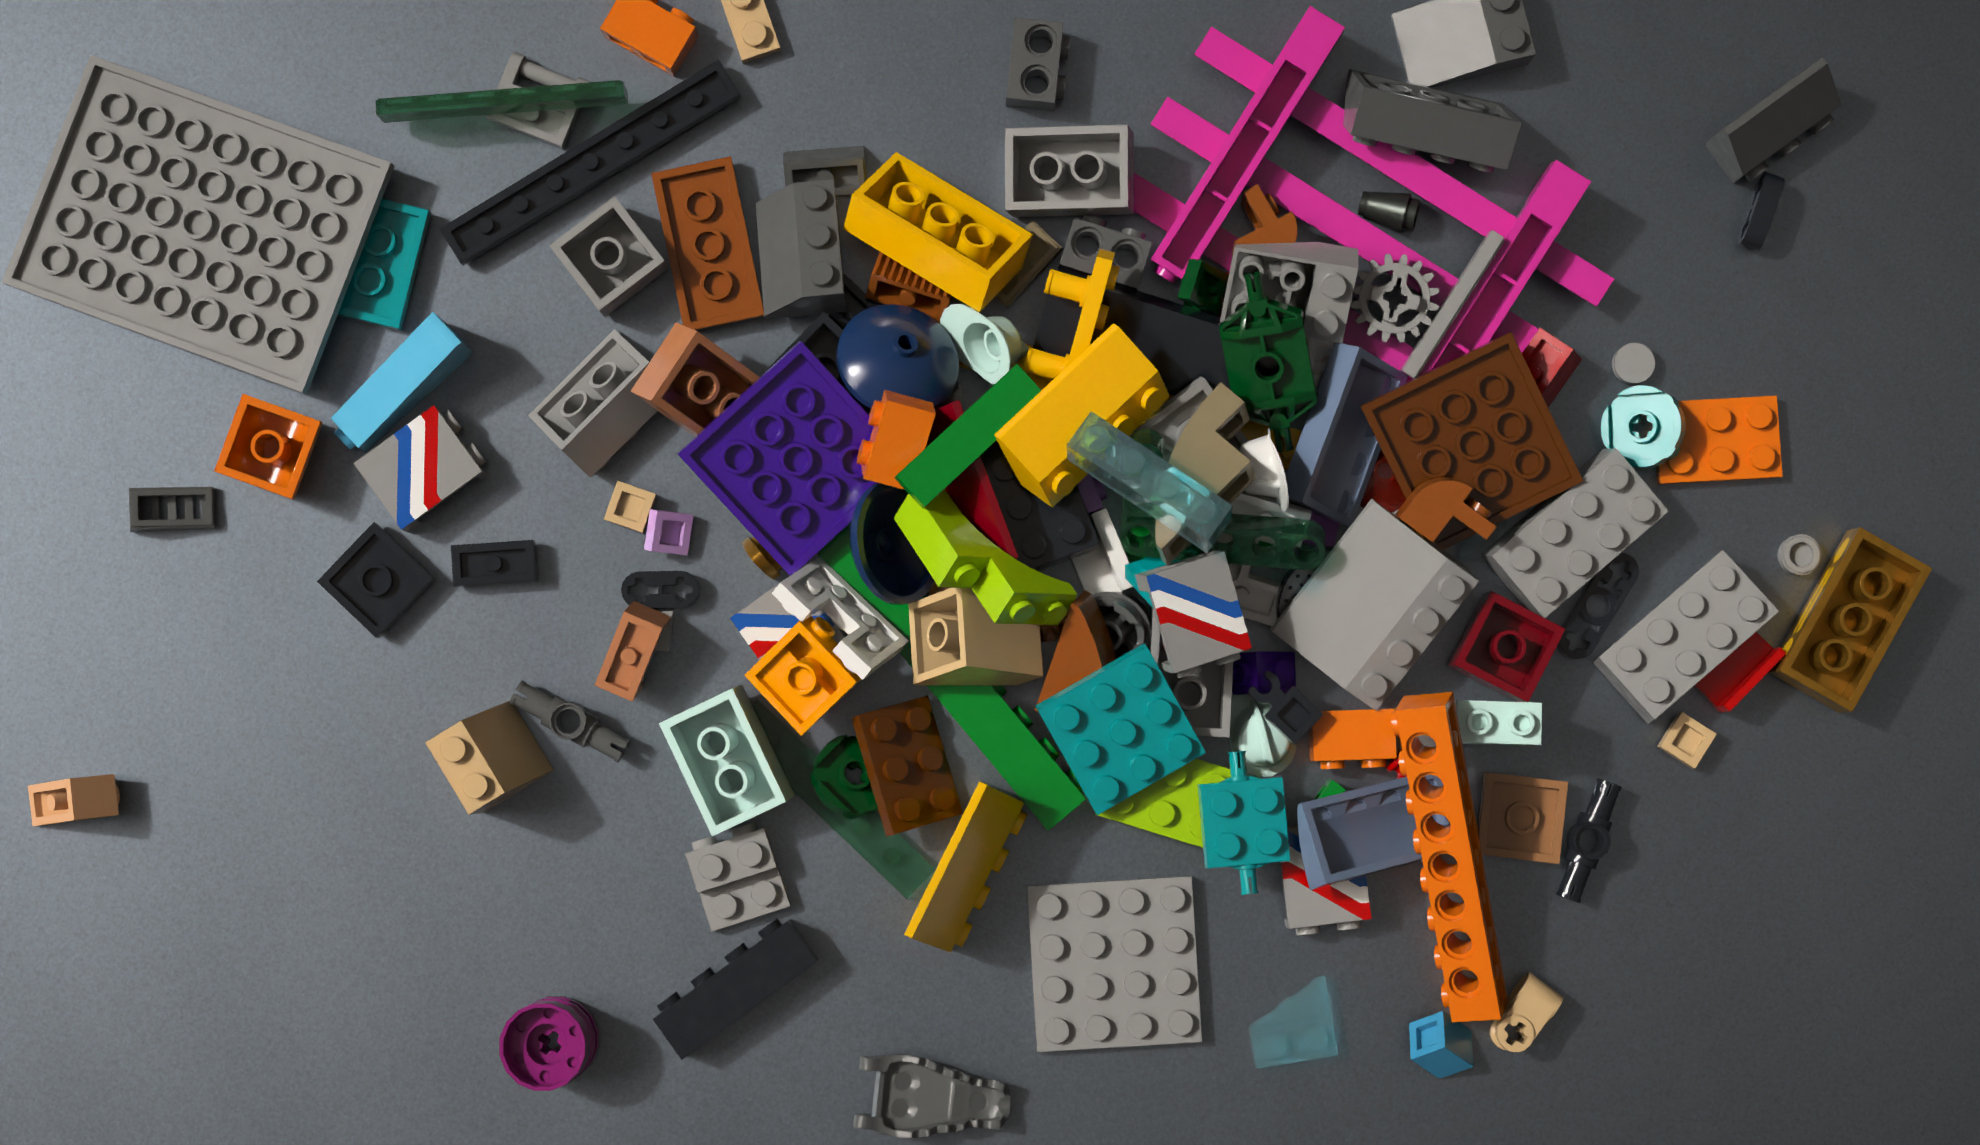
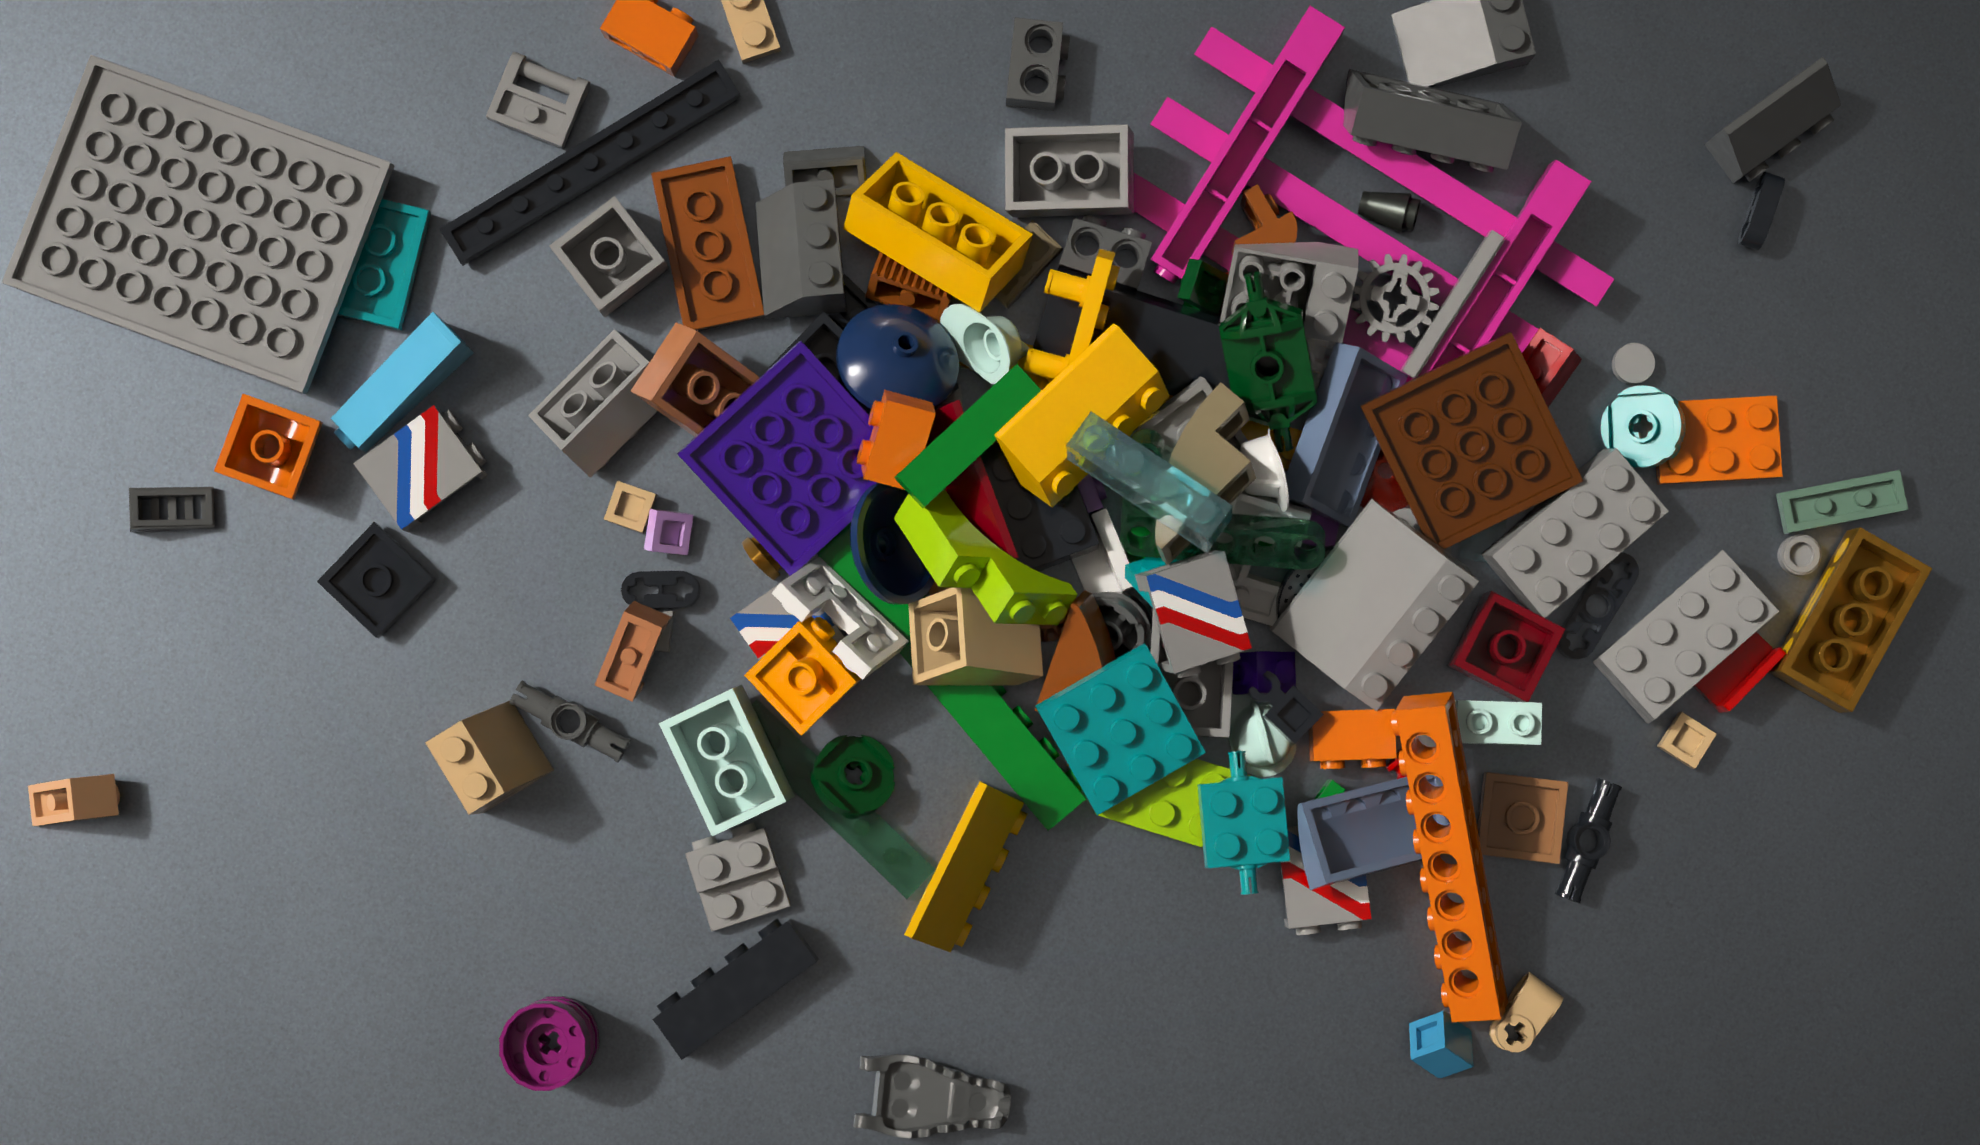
clear green tile [376,80,628,123] -> none
black plate [451,540,538,587] -> none
reddish brown plate [851,695,963,837] -> none
light grey plate [1027,876,1202,1052] -> none
clear light blue wing [1248,975,1338,1069] -> none
dark orange brick [1396,477,1497,542] -> none
none -> sand green plate [1776,470,1908,534]

